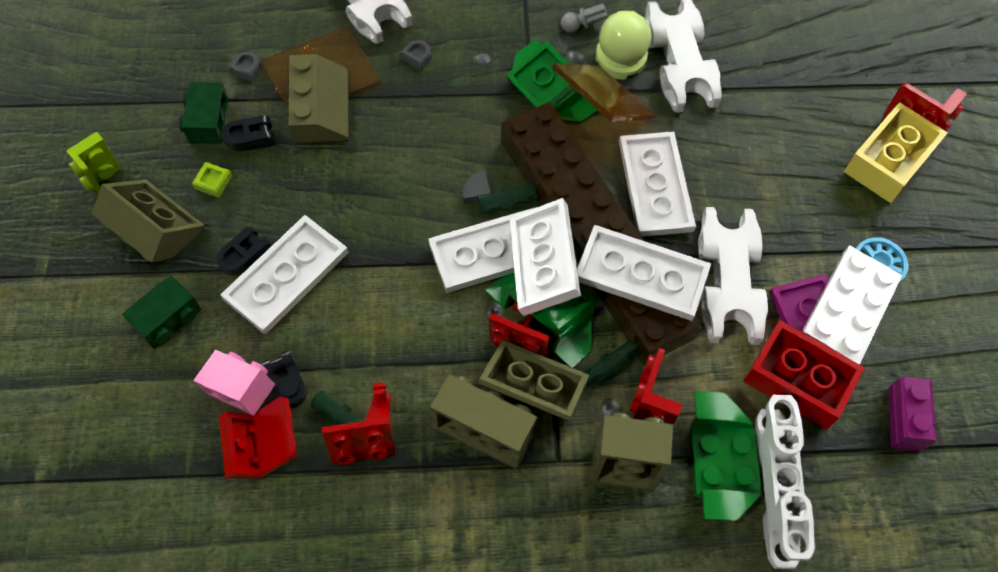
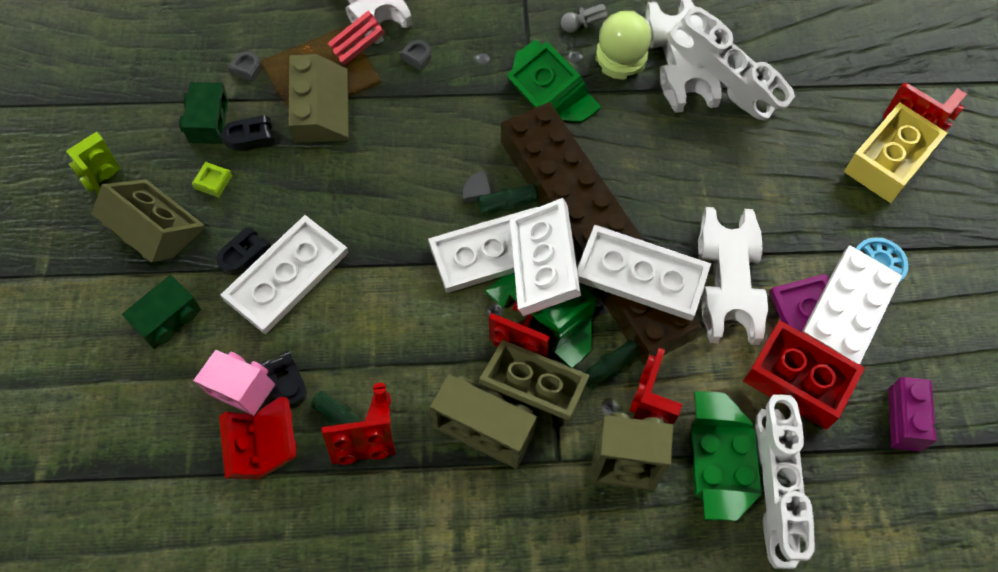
clear orange piece [551,63,655,122] -> none
white plate [619,132,696,237] -> none
none -> coral tile [328,10,385,66]
none -> white piece [667,6,795,120]

